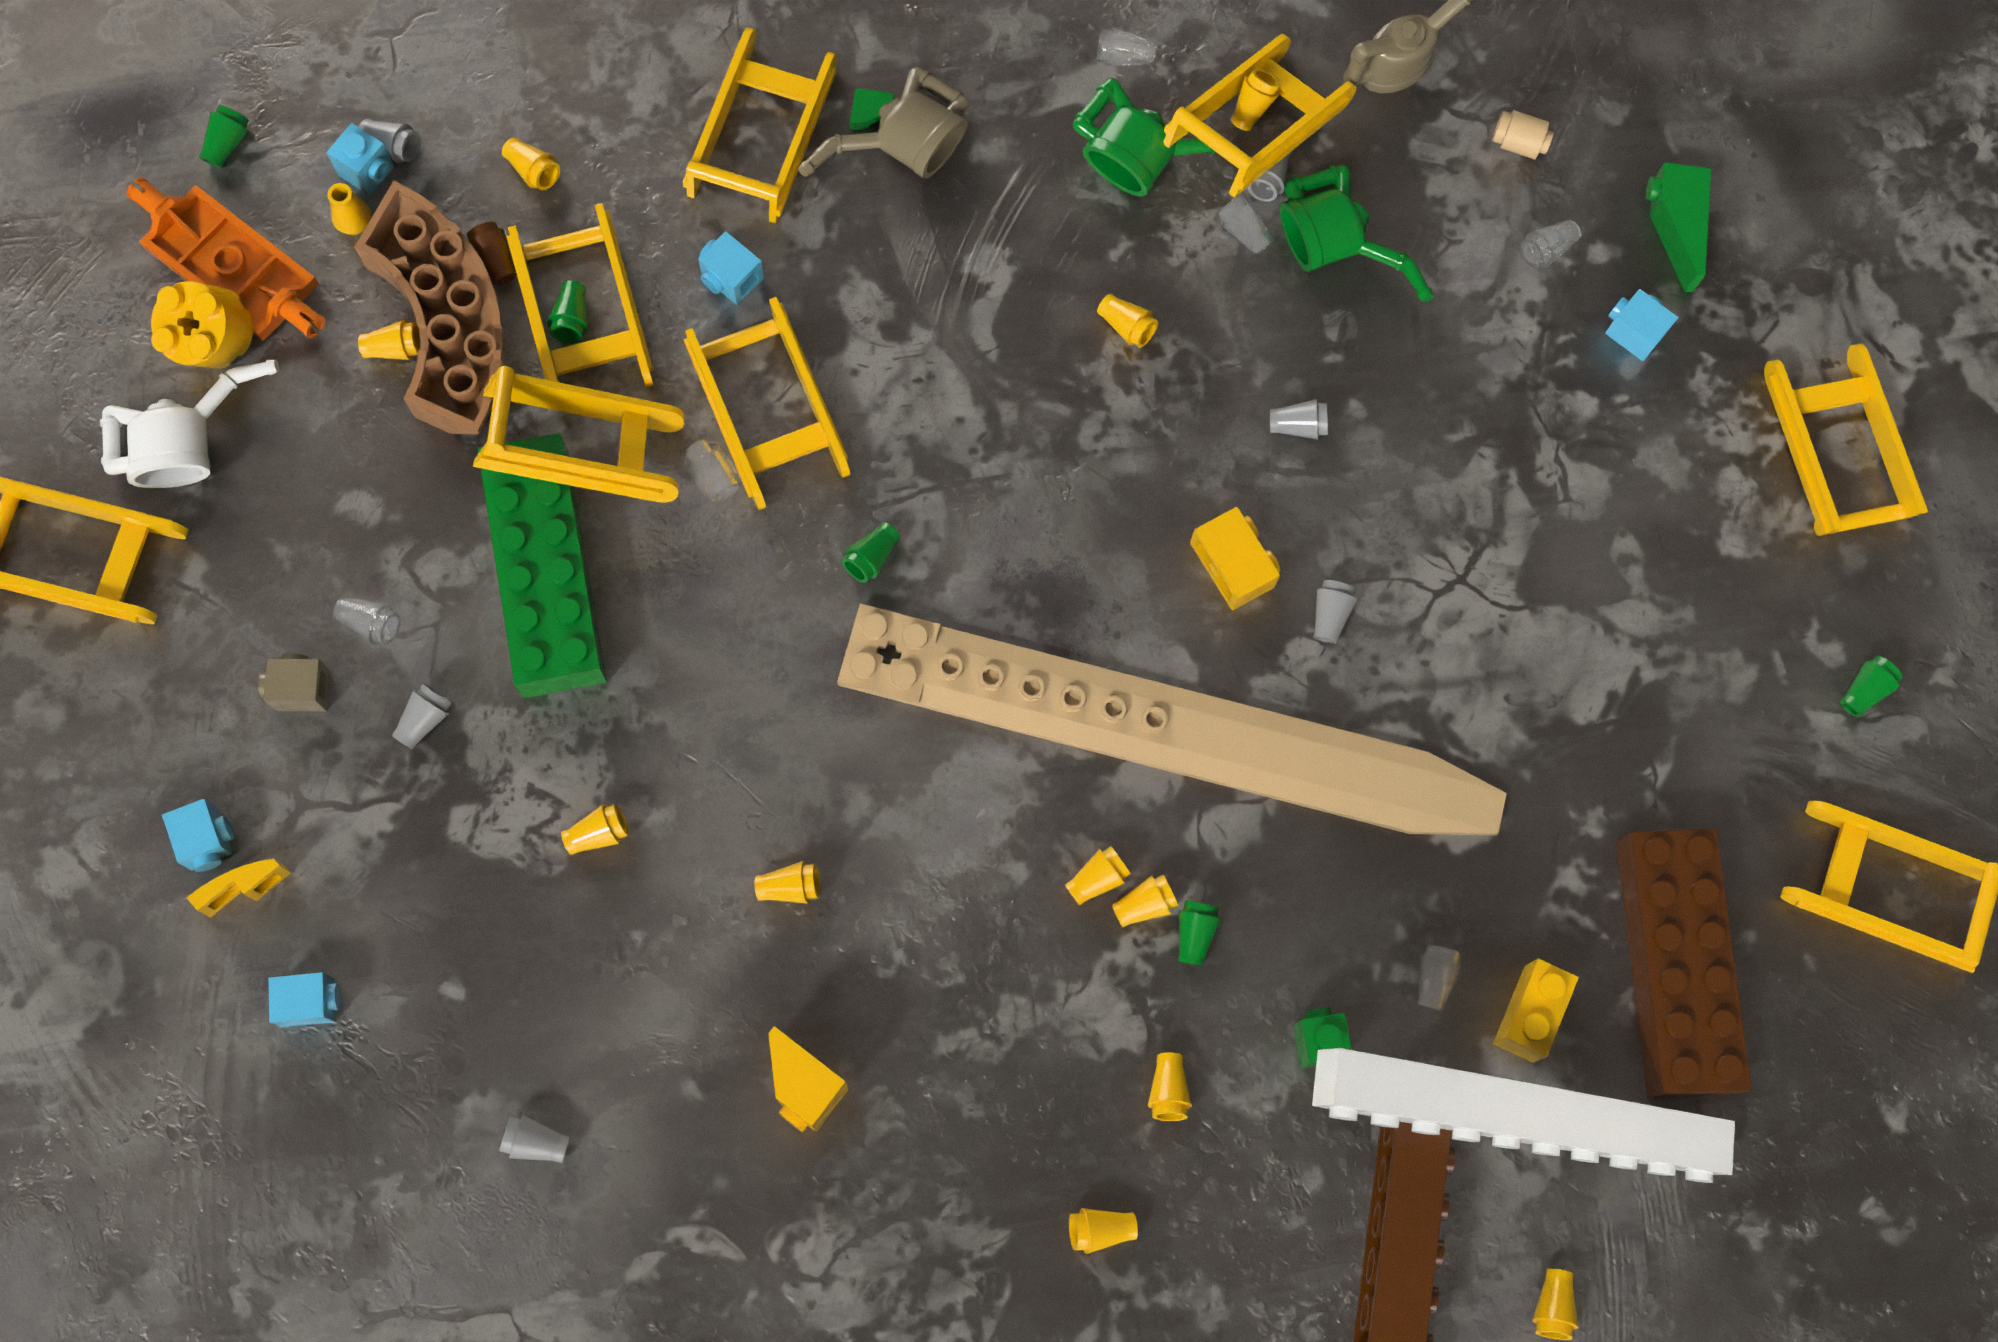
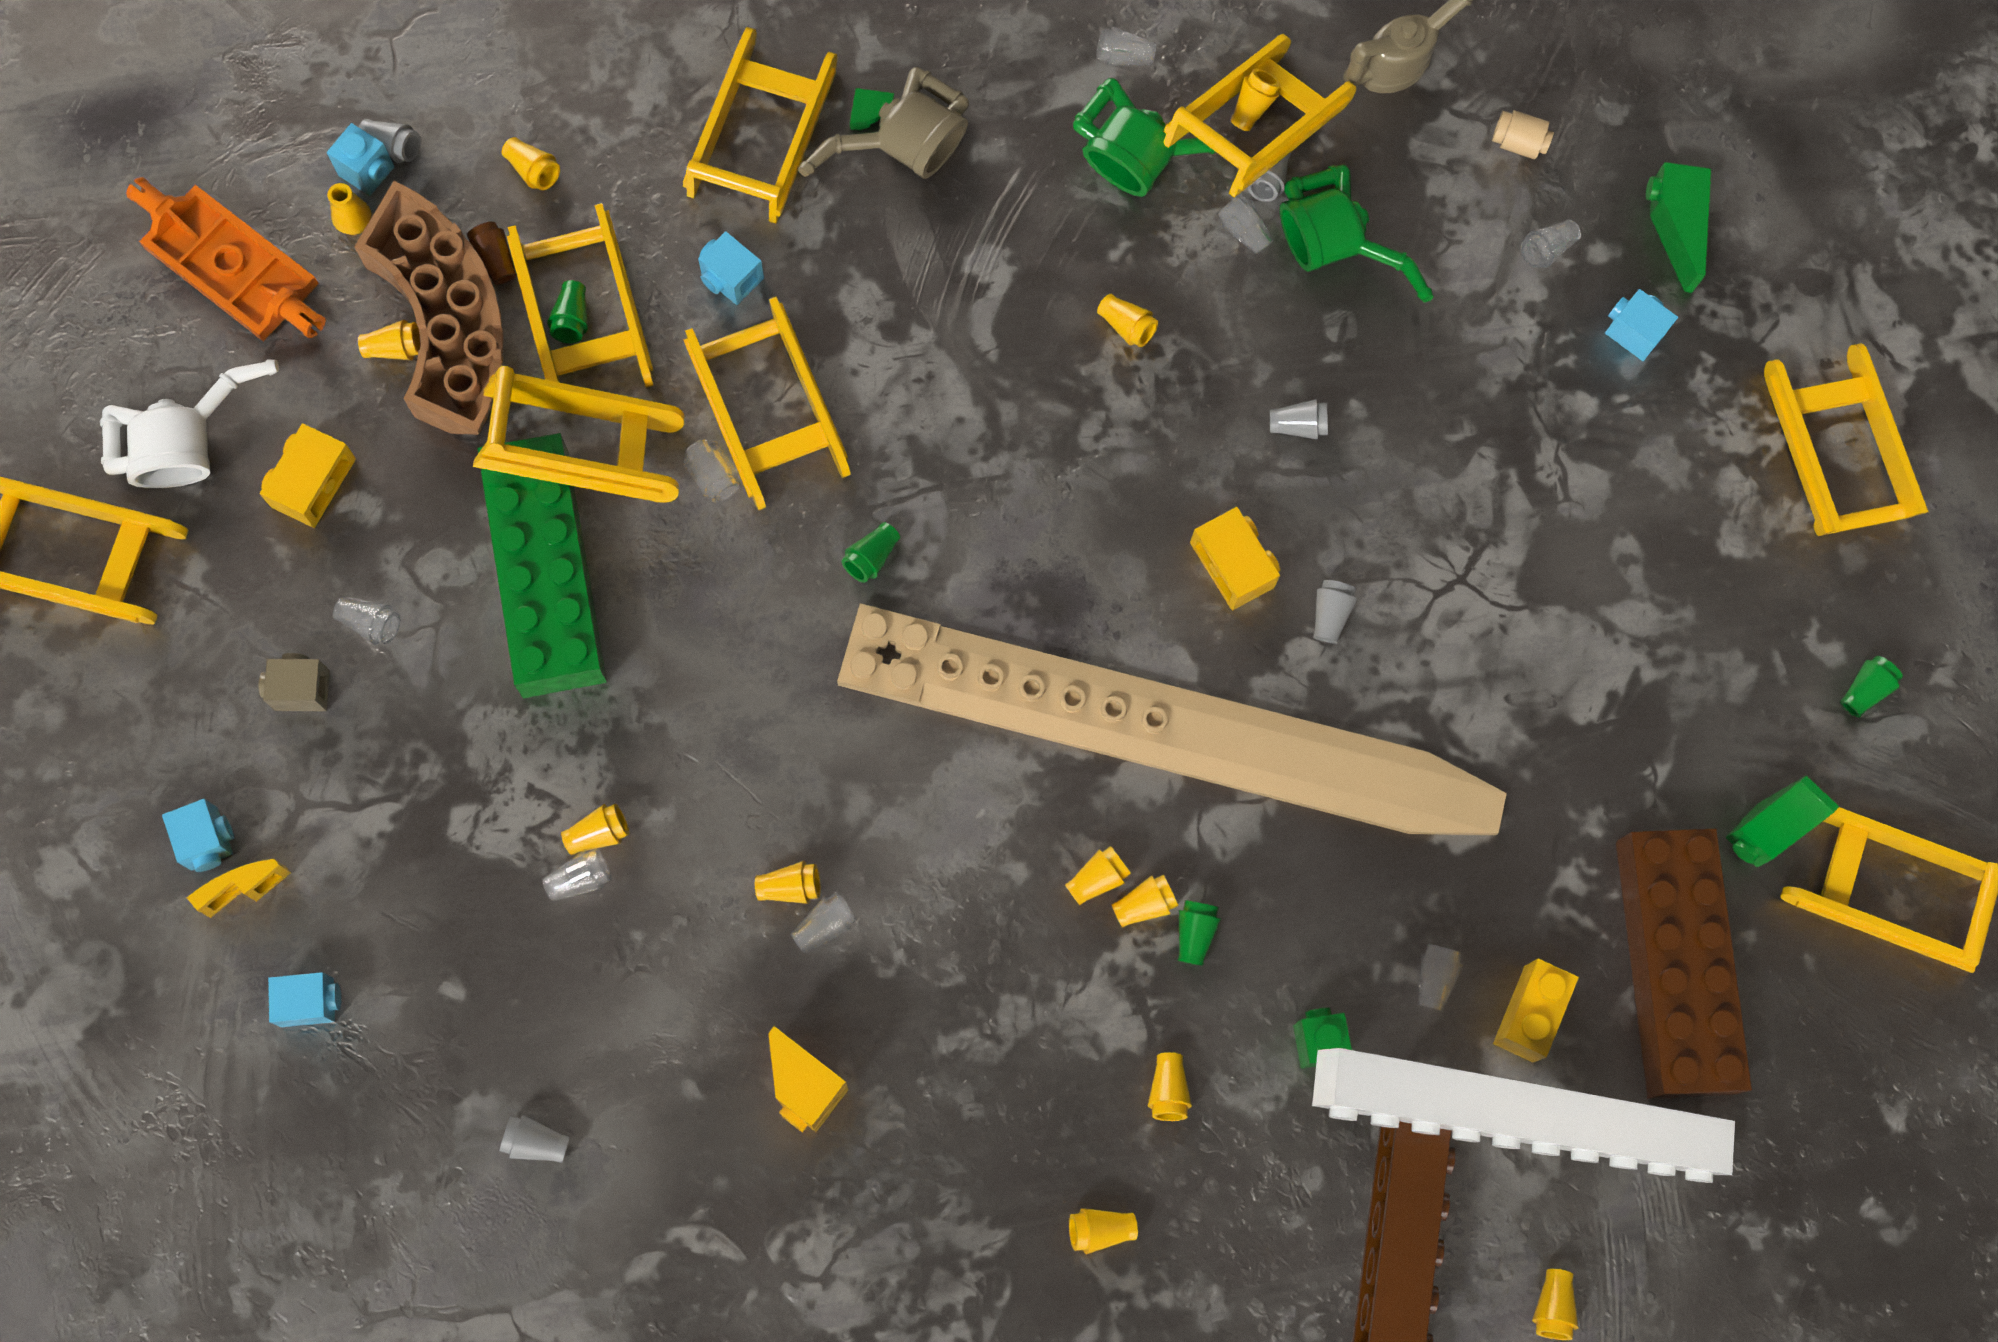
yellow brick [151,281,253,369] -> none
green cone [199,105,249,169] -> none
light grey cone [392,683,452,749] -> none
none -> yellow brick [259,423,356,528]
none -> clear cone [543,849,612,902]
none -> clear cone [790,892,857,954]
none -> green slope [1725,776,1839,867]

